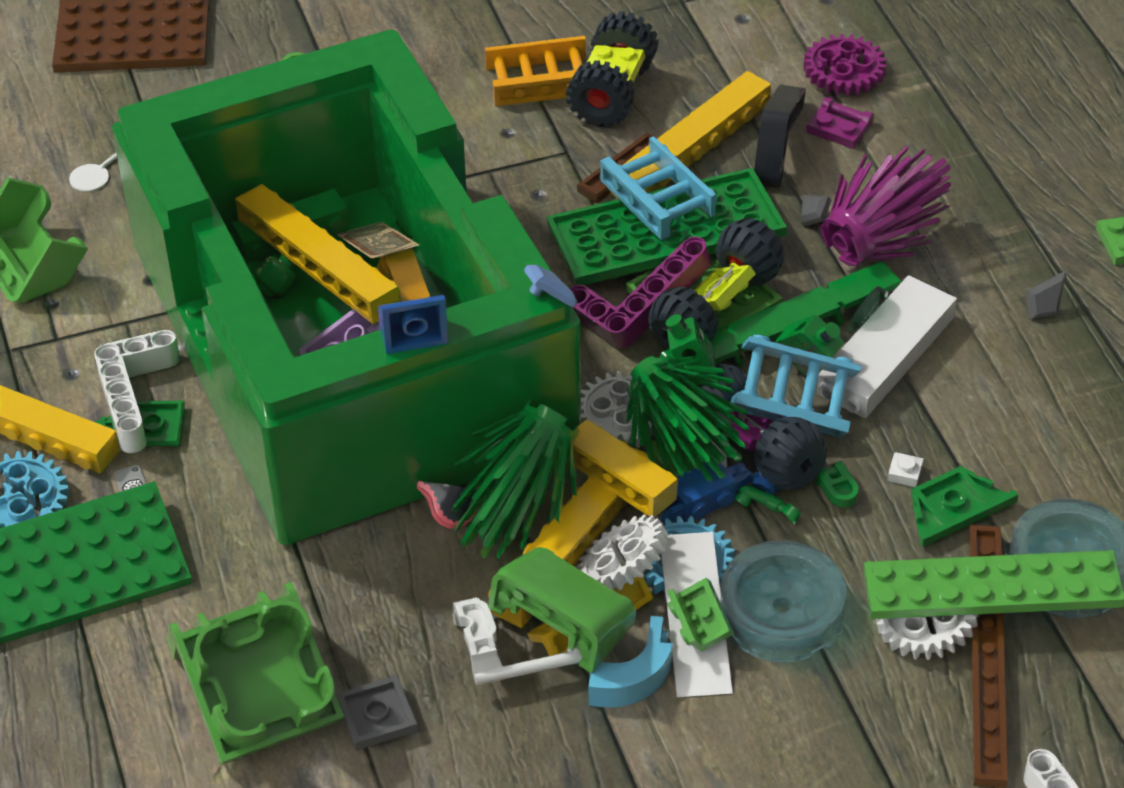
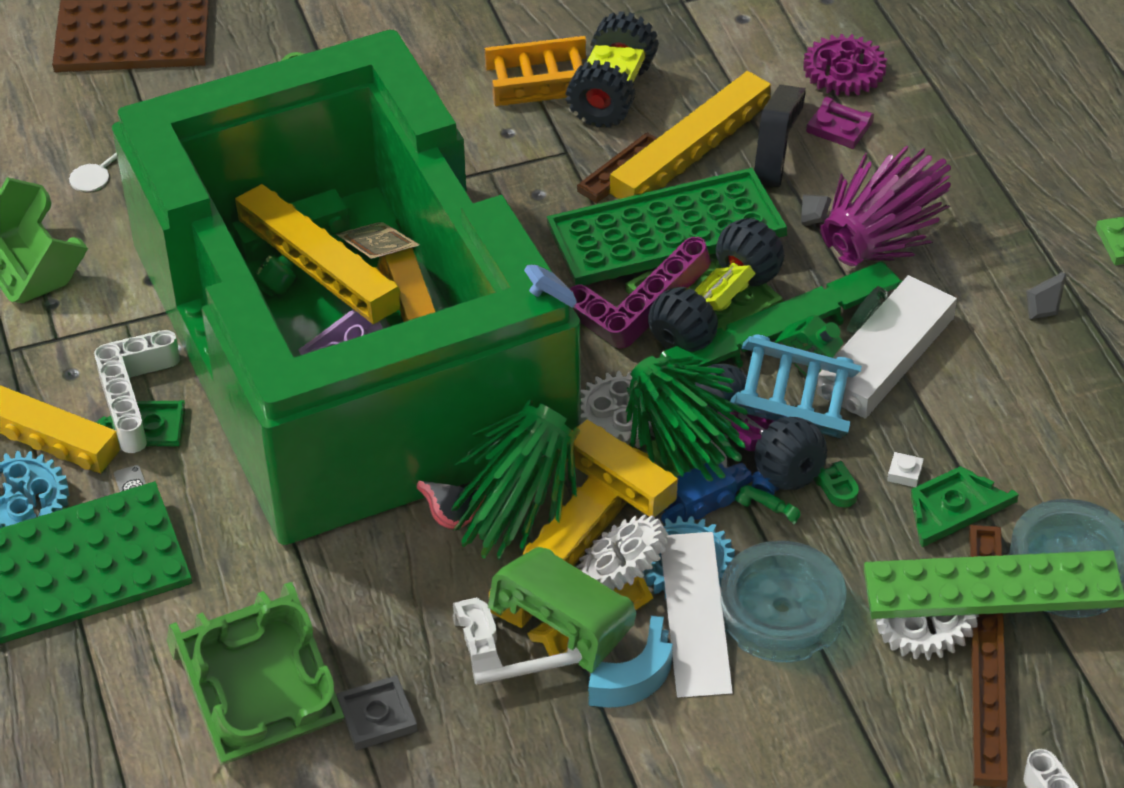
blue slope [378,295,448,354] -> none
medium azure fence [600,136,717,240] -> none
green torso [666,314,718,386] -> none
bright green bracket [667,578,734,652] -> none

